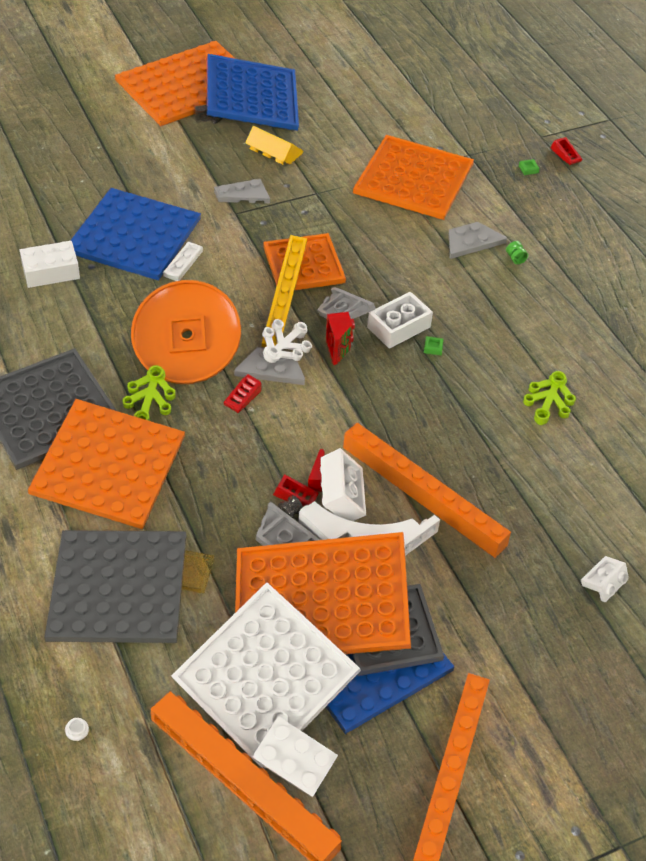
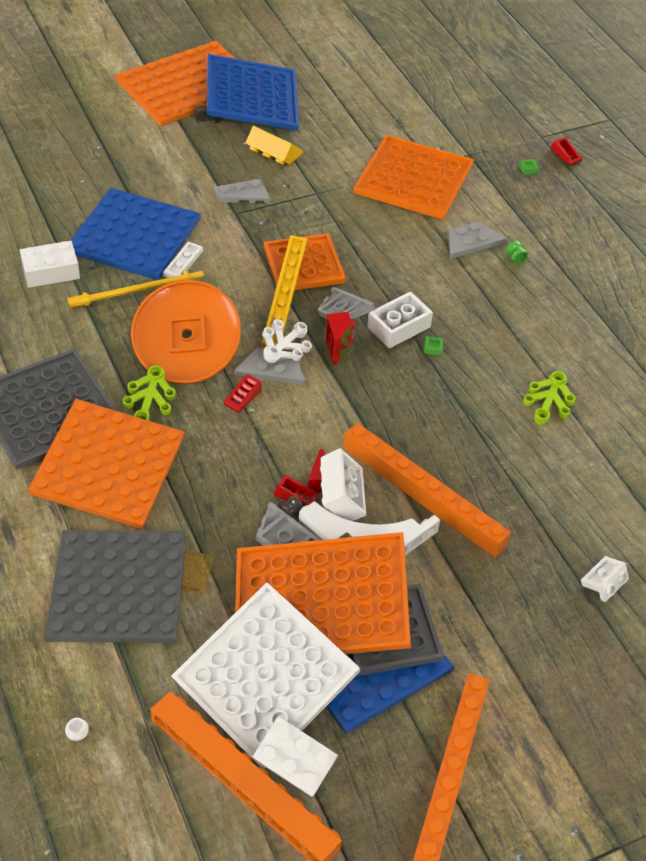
none -> yellow bar [67,270,204,309]

